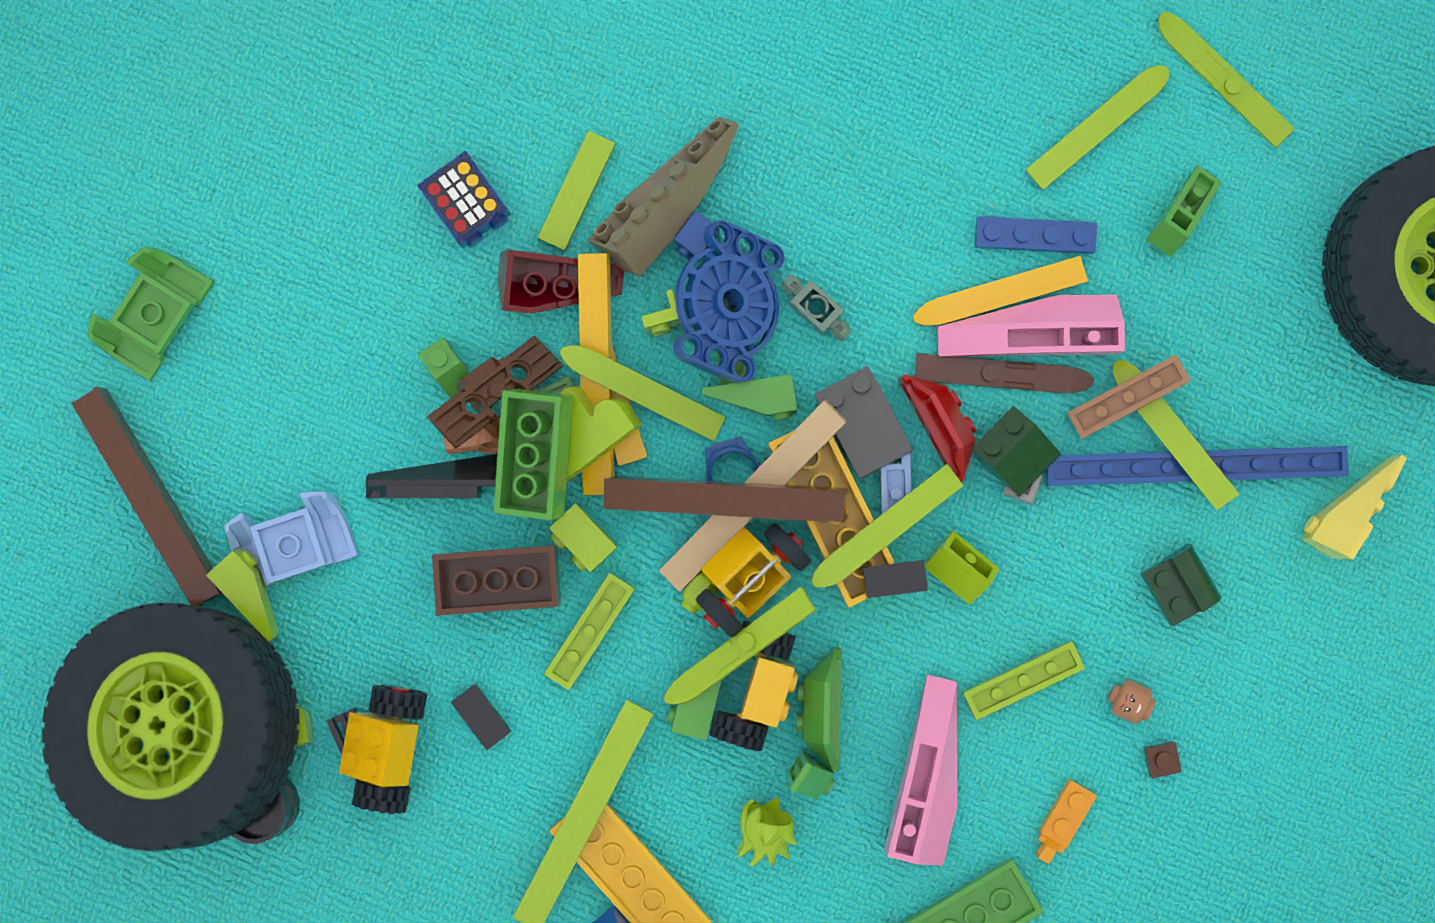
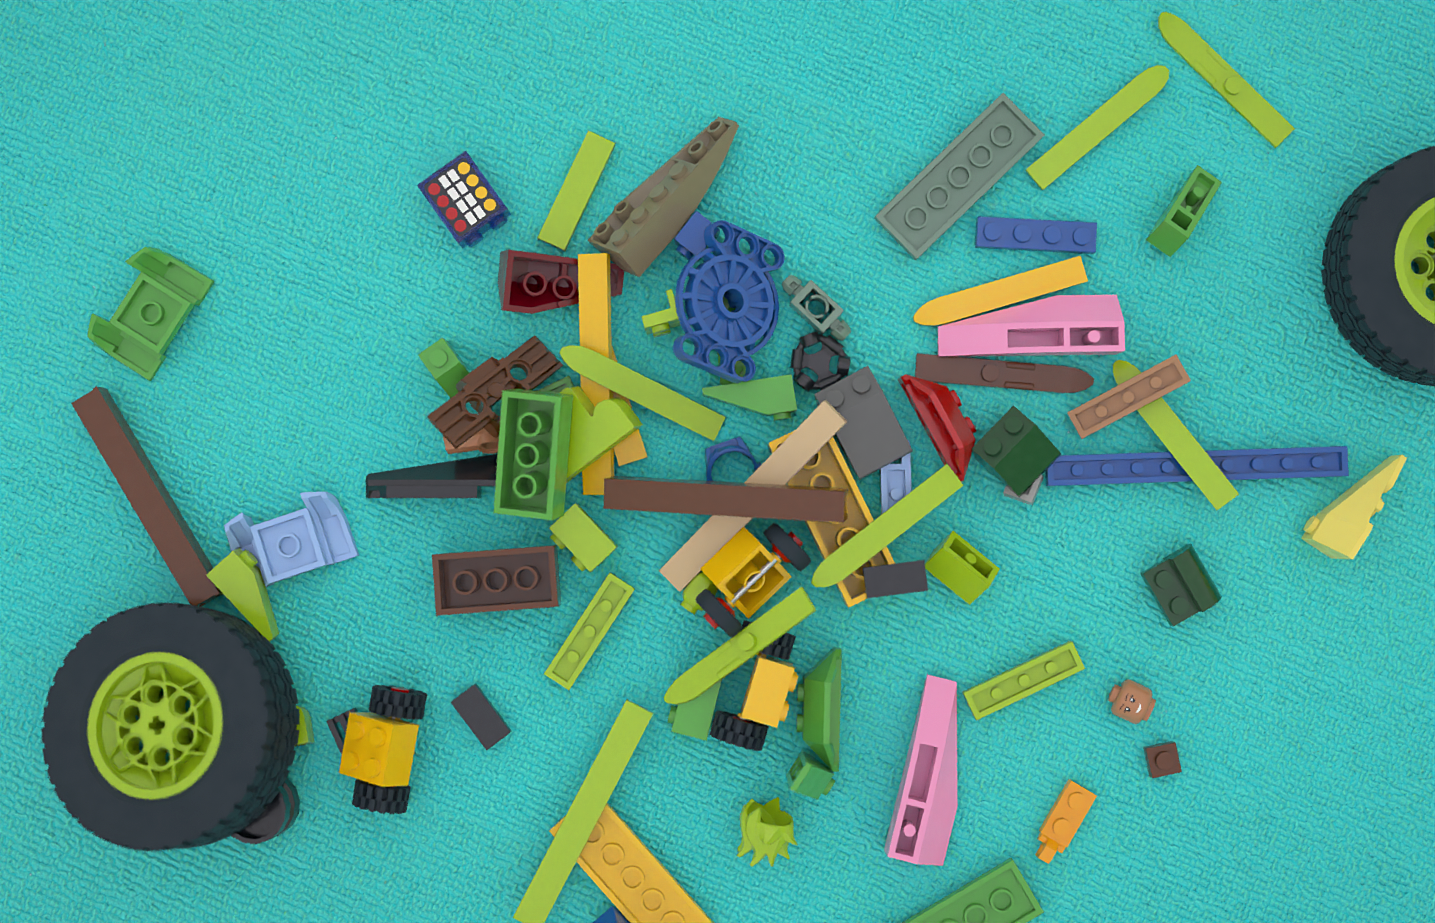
none -> black piece [790,331,850,392]
none -> sand green plate [874,93,1044,261]

